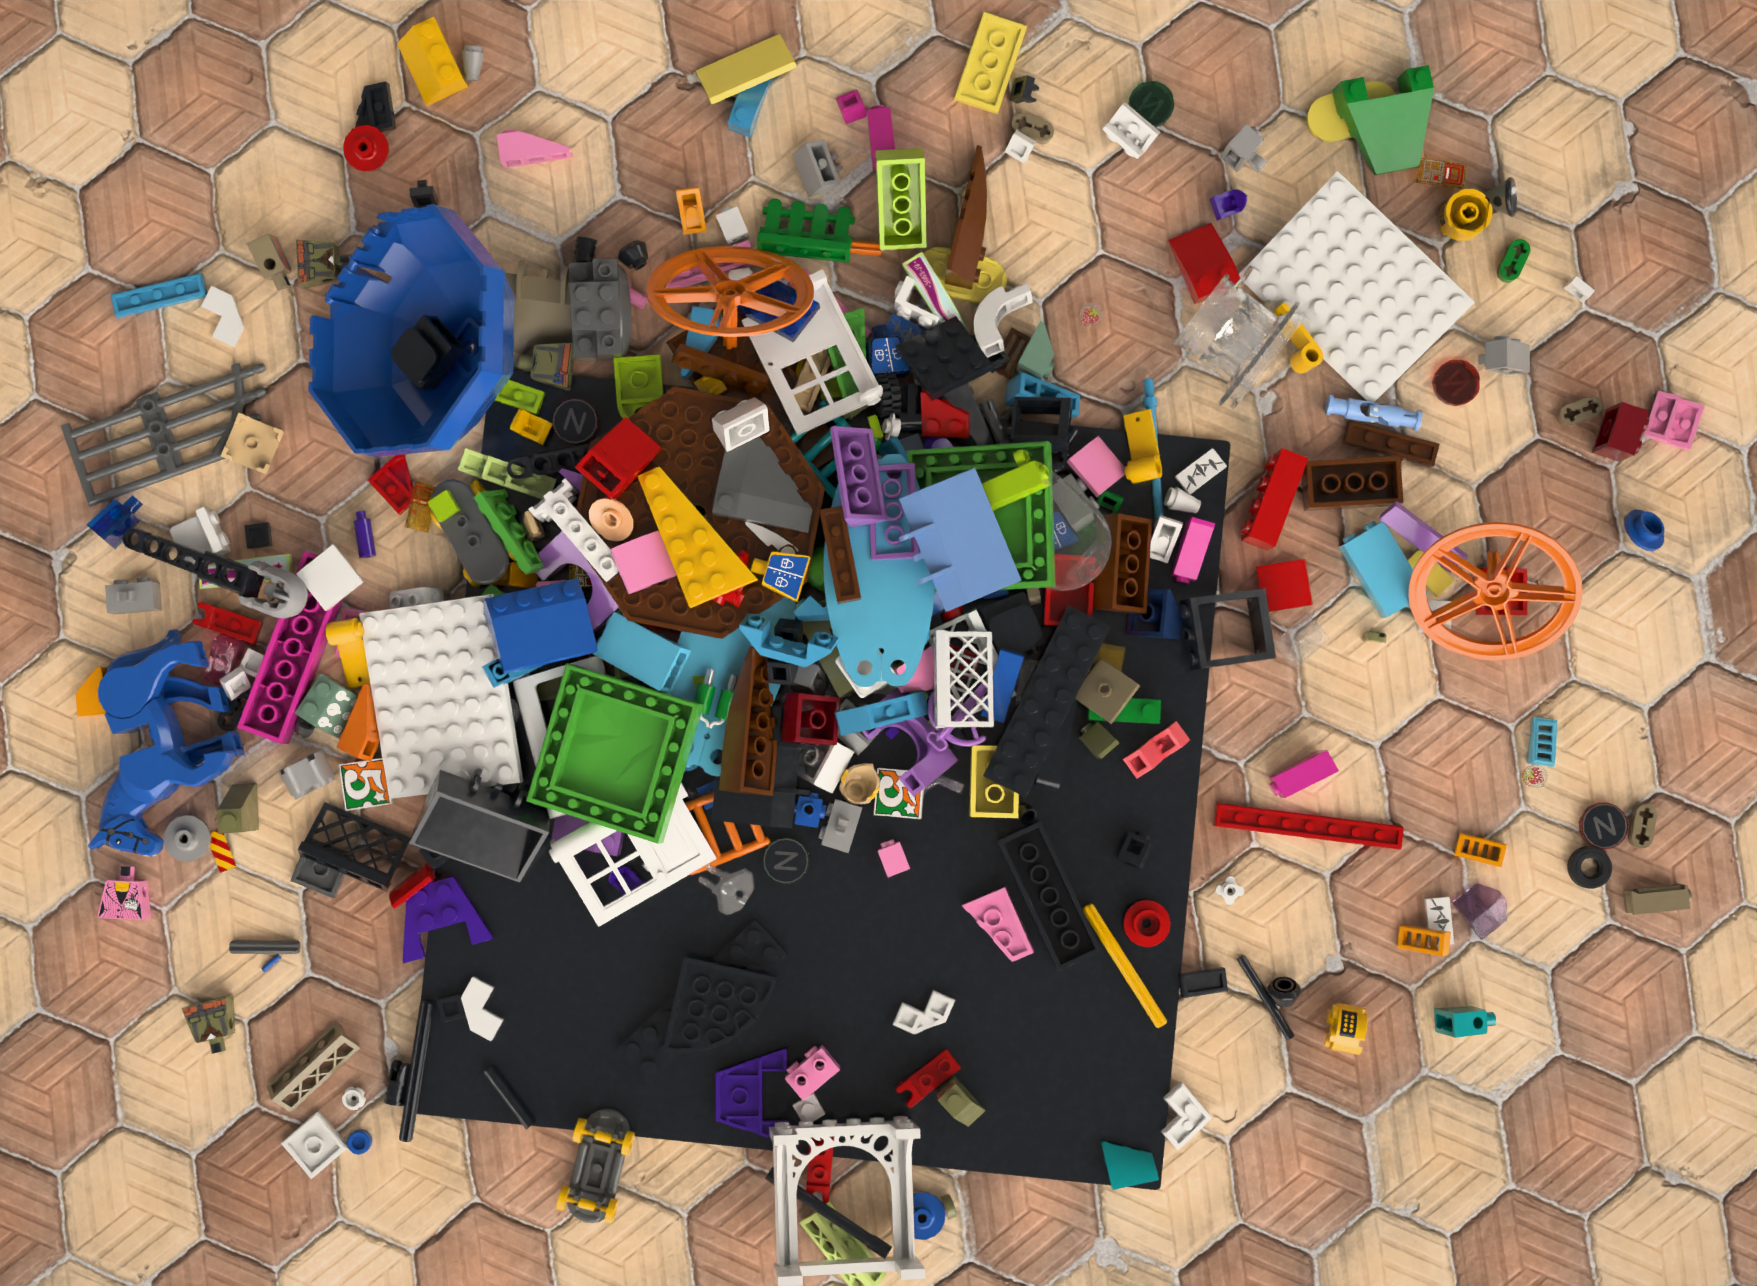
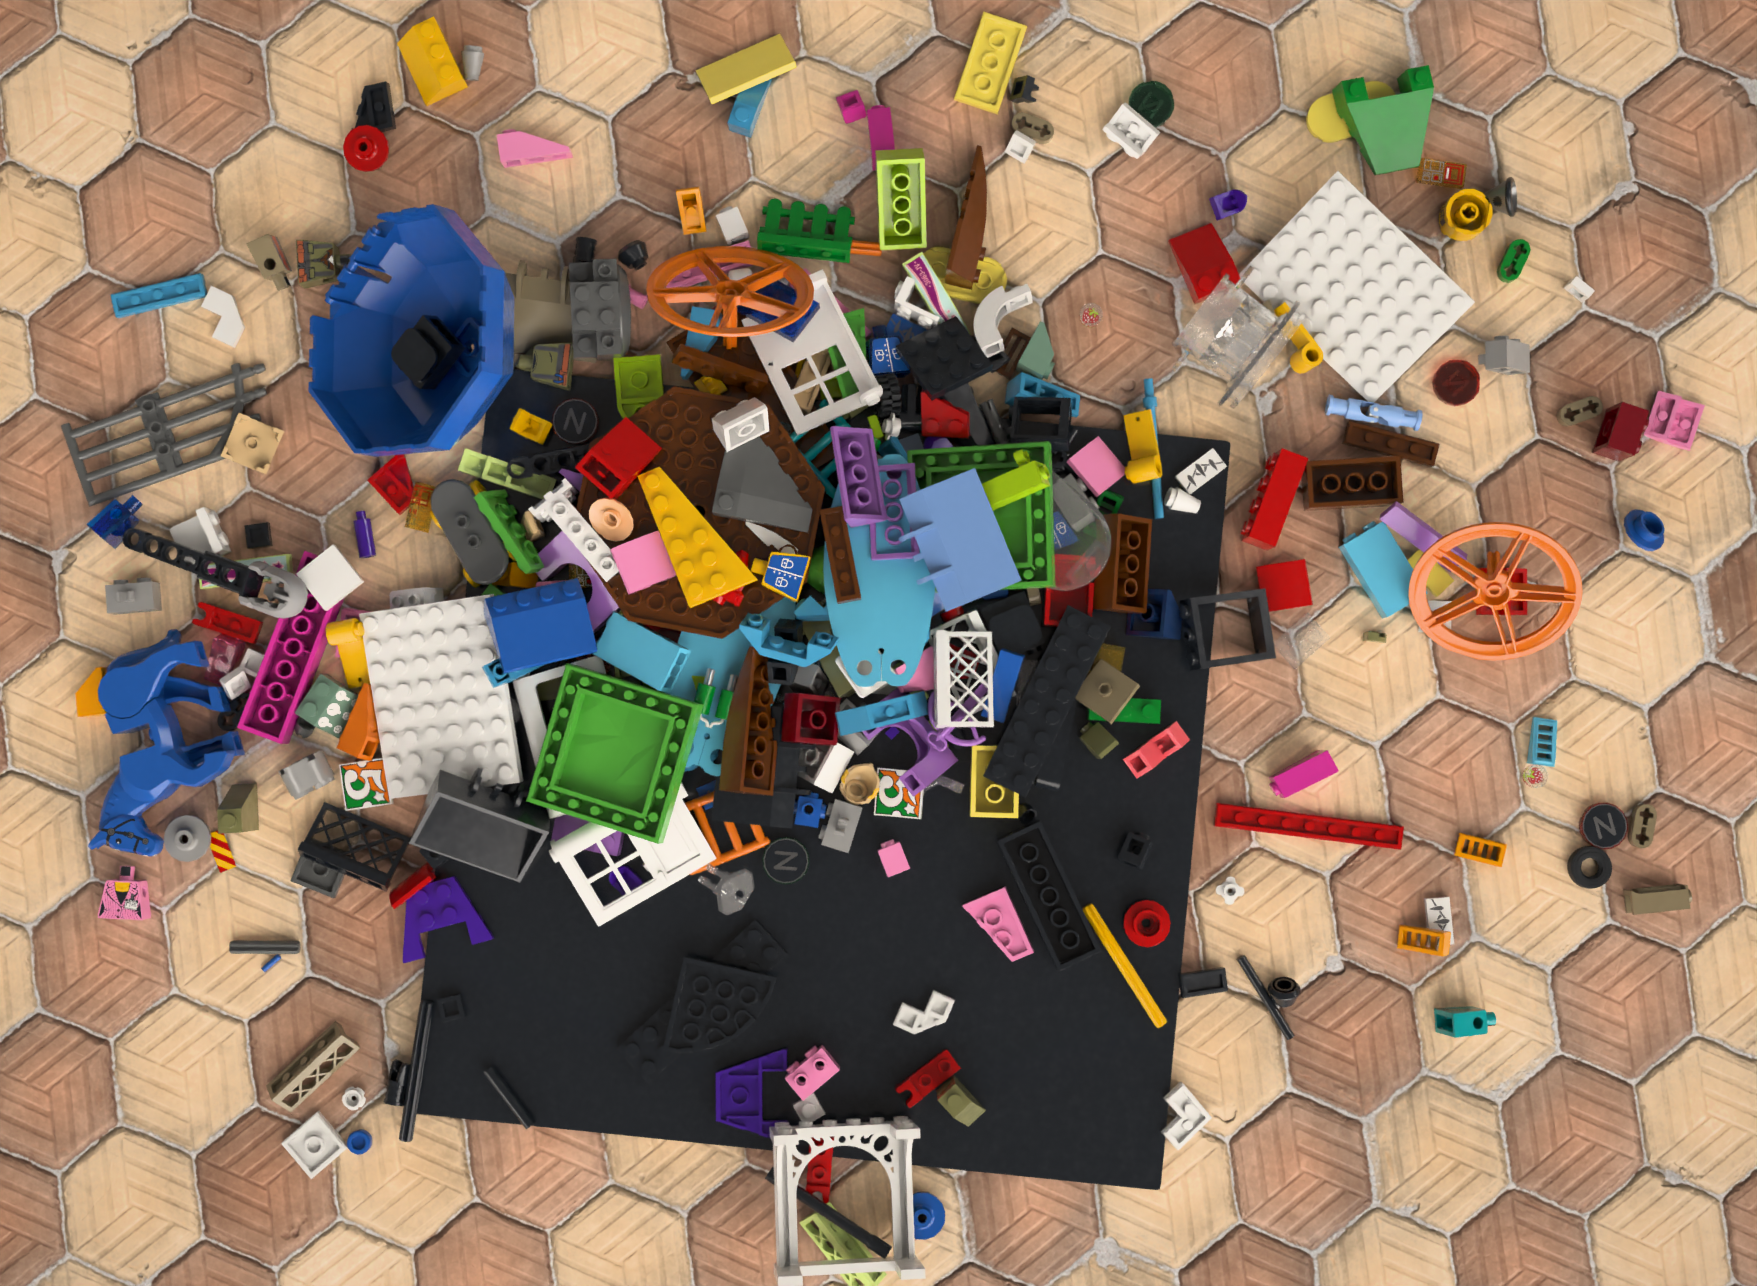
torso [182,994,235,1054] -> none
black tile [410,180,438,208] -> none
lime tile [427,490,461,522] -> none
white tile [461,976,504,1041] -> none
lime plate [495,380,546,415] -> none
dark grey piece [556,1108,635,1224] -> none
light grey brick [792,139,843,197] -> none
olive tile [940,1194,957,1220] -> none
teal slope [1101,1141,1159,1190] -> none
white slope [1150,515,1183,563] -> none
slope [1170,517,1215,584] -> none
light grey brick [1220,124,1267,173] -> none
yellow brick [1324,1003,1368,1055] -> none
slope [1451,883,1507,940] -> none

